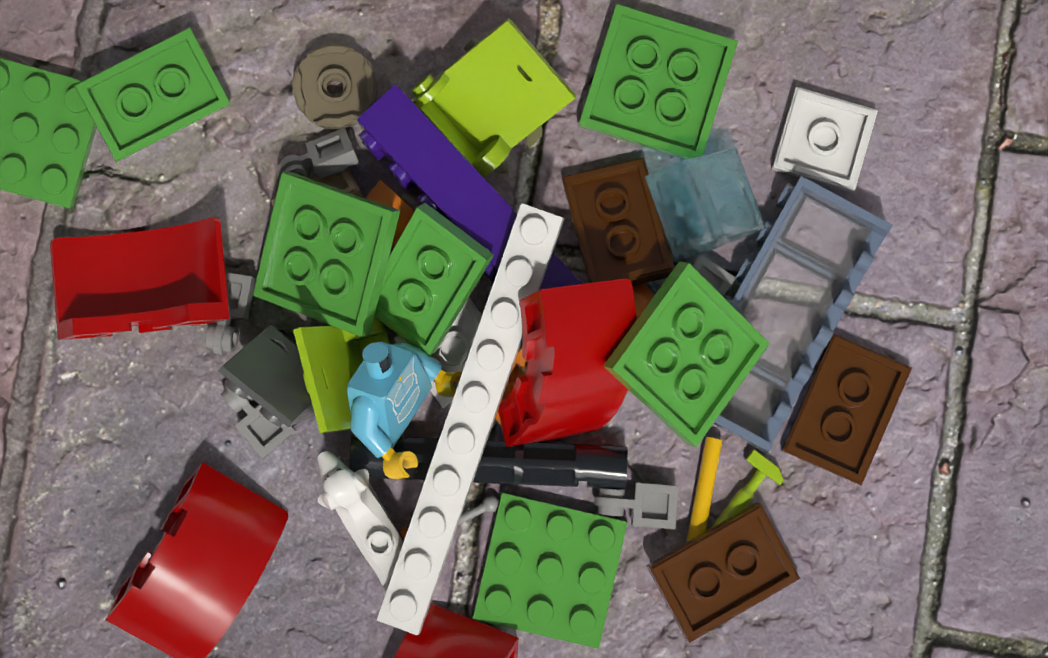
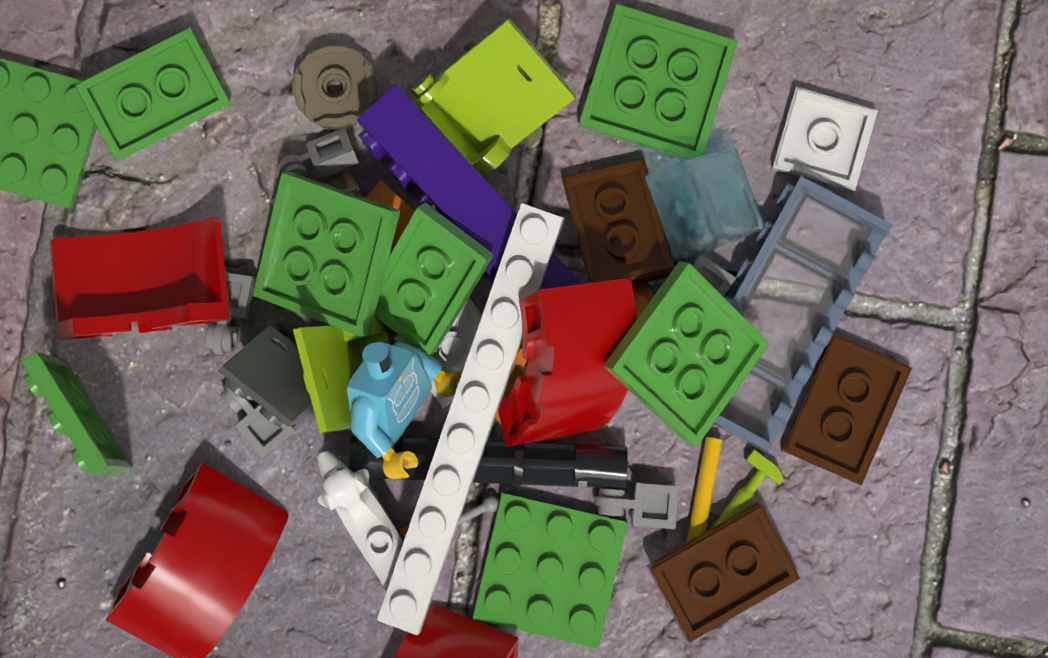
none -> bright green plate [22,352,133,477]

